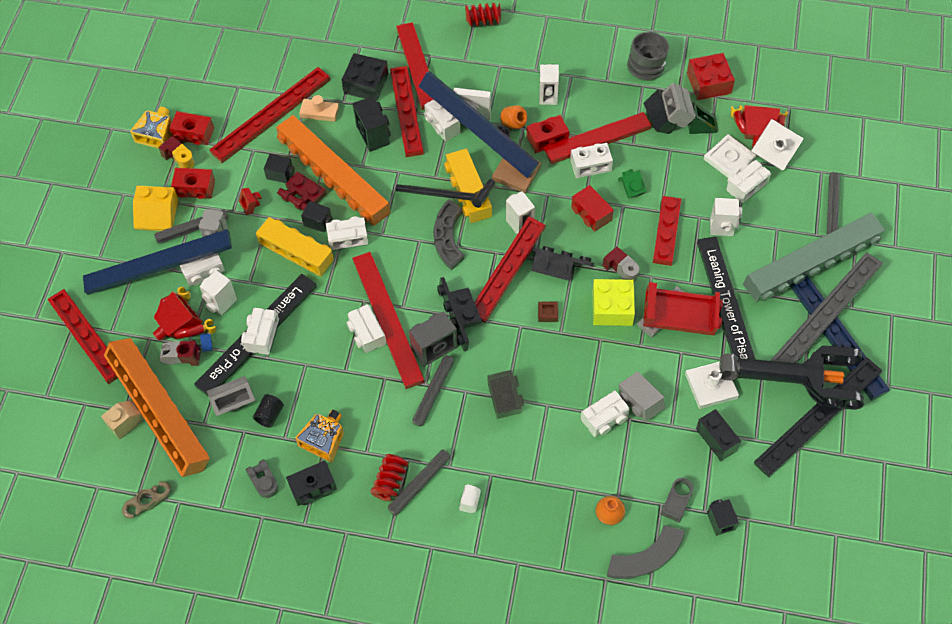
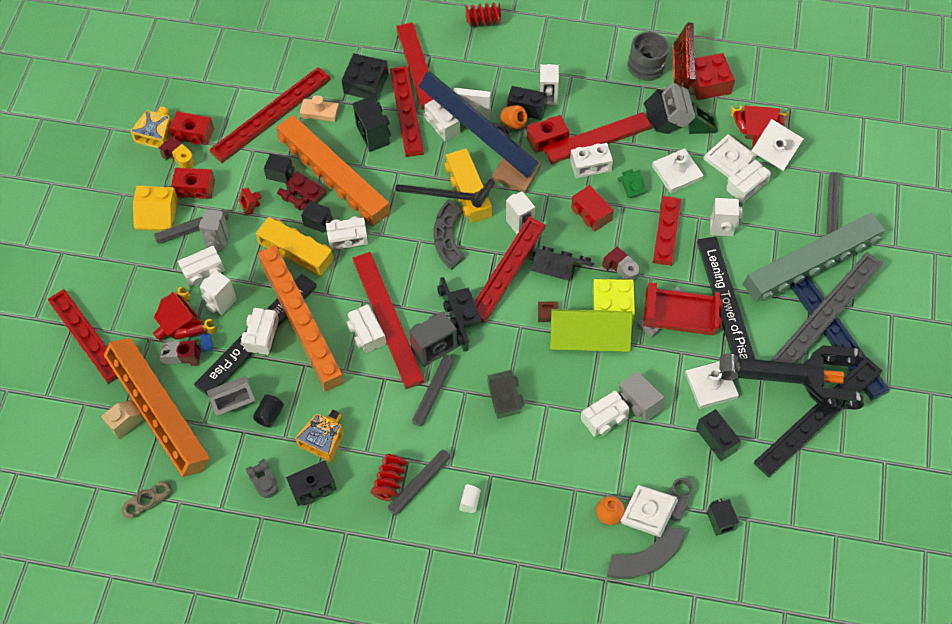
dark blue tile [83,229,232,295] -> none
none -> orange brick [258,245,343,392]
none -> black brick [507,86,547,121]
none -> lime tile [550,309,632,352]
none -> white tile [621,485,678,537]
none -> white tile [652,148,704,194]
none -> clear red tile [673,22,696,90]

